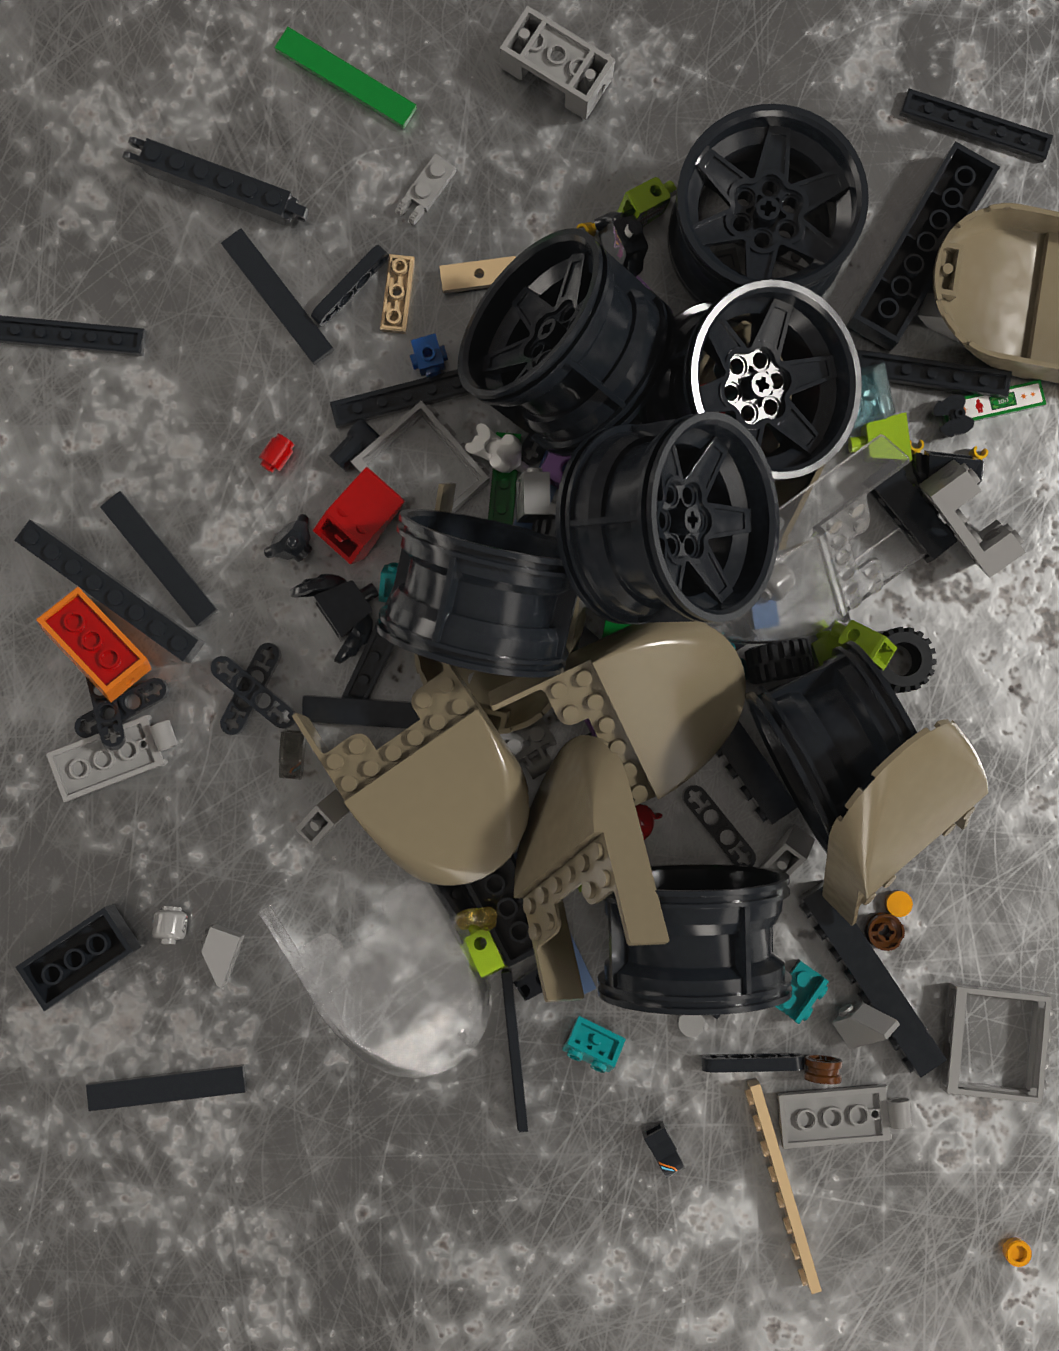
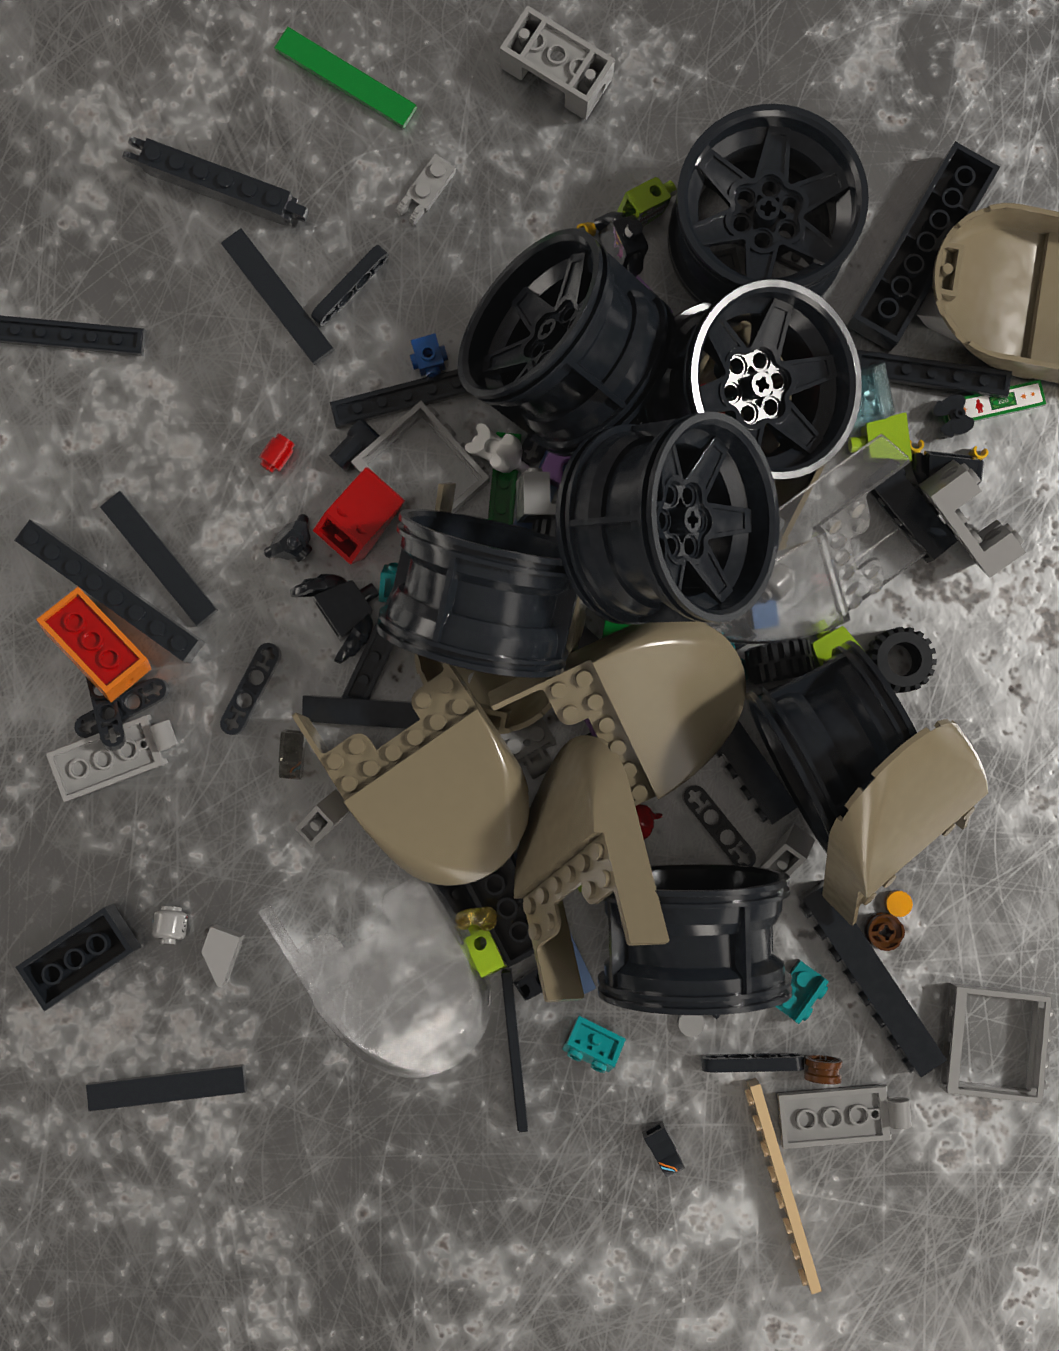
black beam [210,656,295,729] -> none
tan tile [380,254,415,334] -> none
tan tile [439,256,516,294] -> none
lime torso [831,619,897,670] -> none
light grey slope [832,1003,900,1049] -> none
black tile [899,88,1054,162] -> none
light orange tile [1002,1237,1032,1267] -> none

